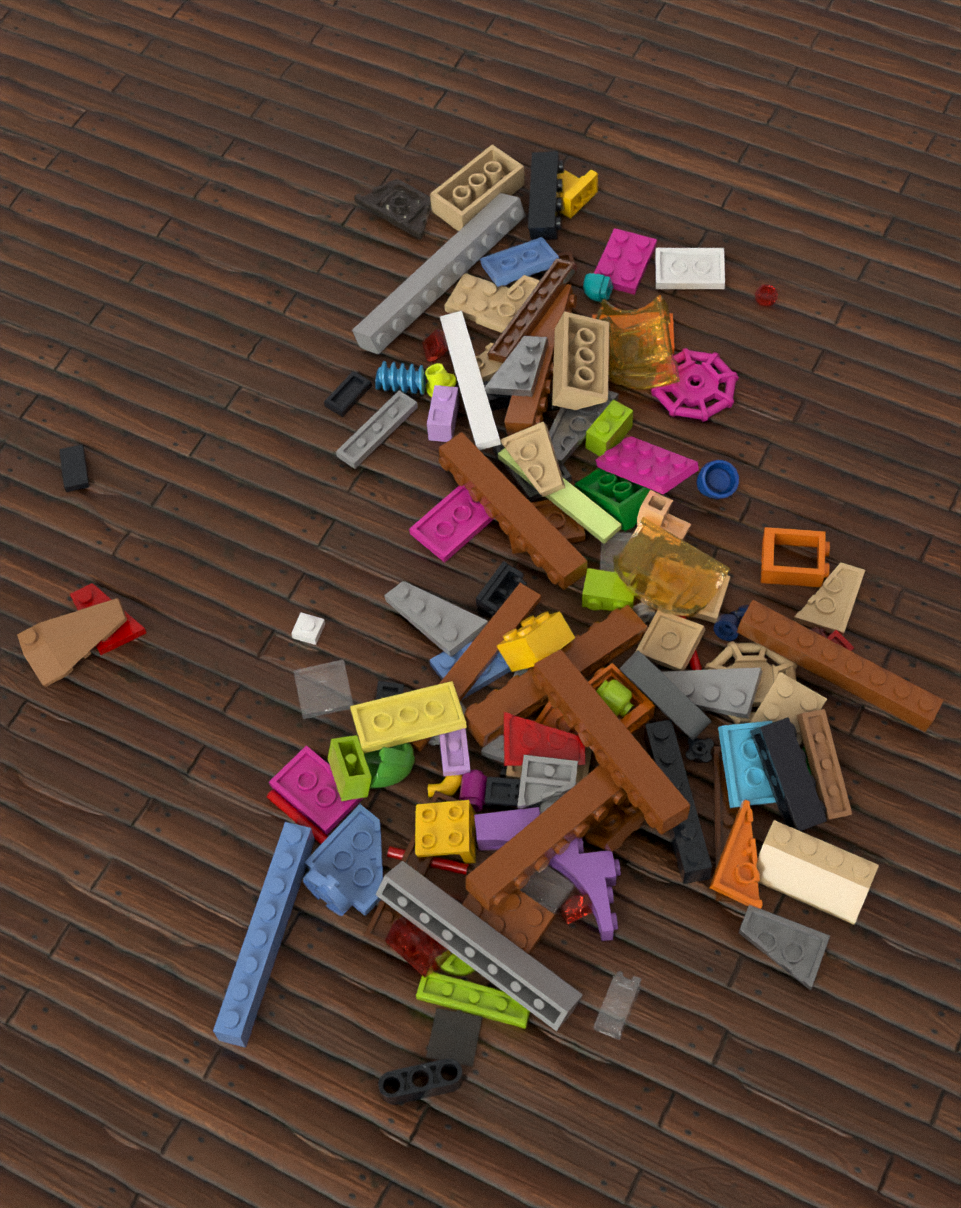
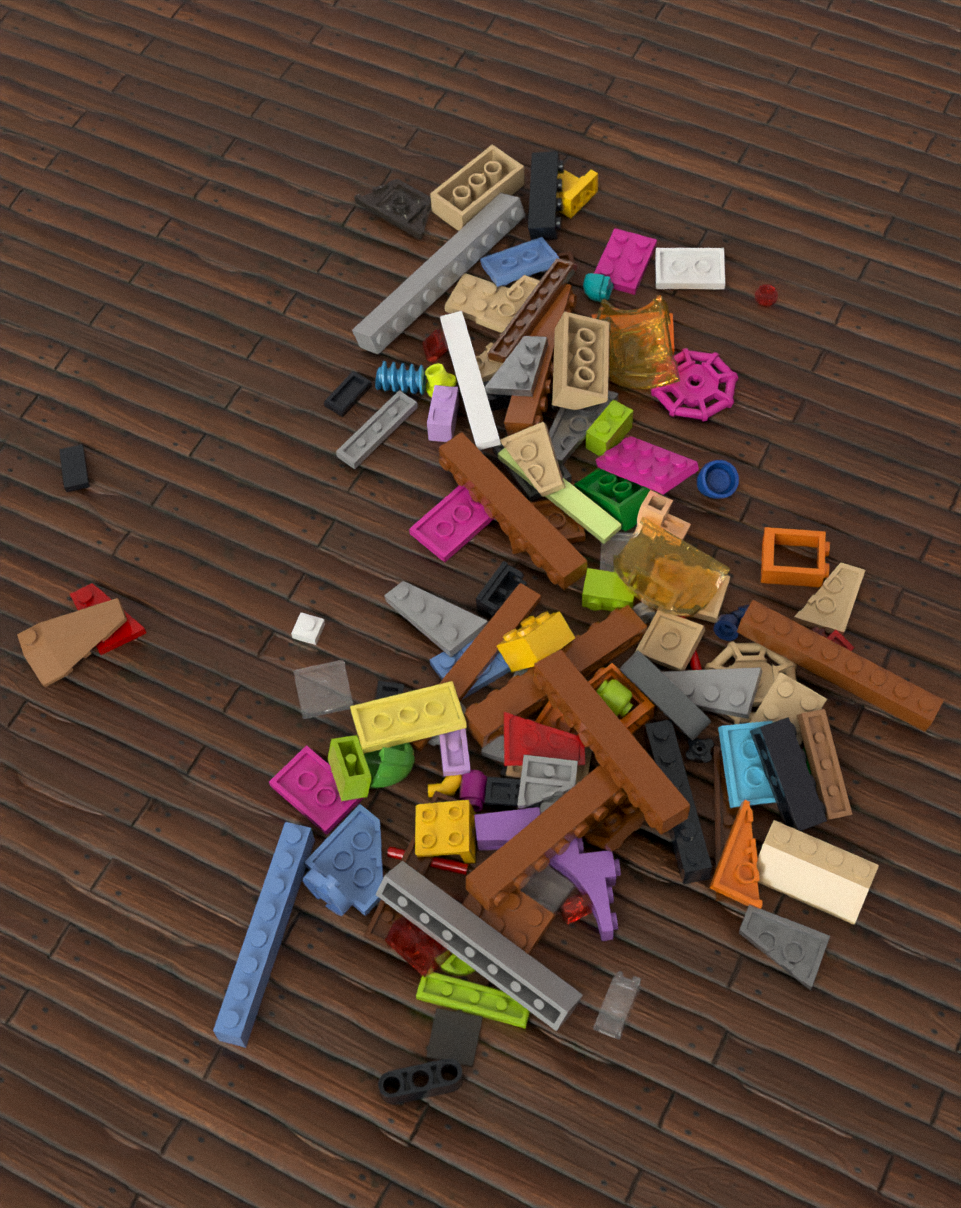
red bar [267,790,328,844] -> none

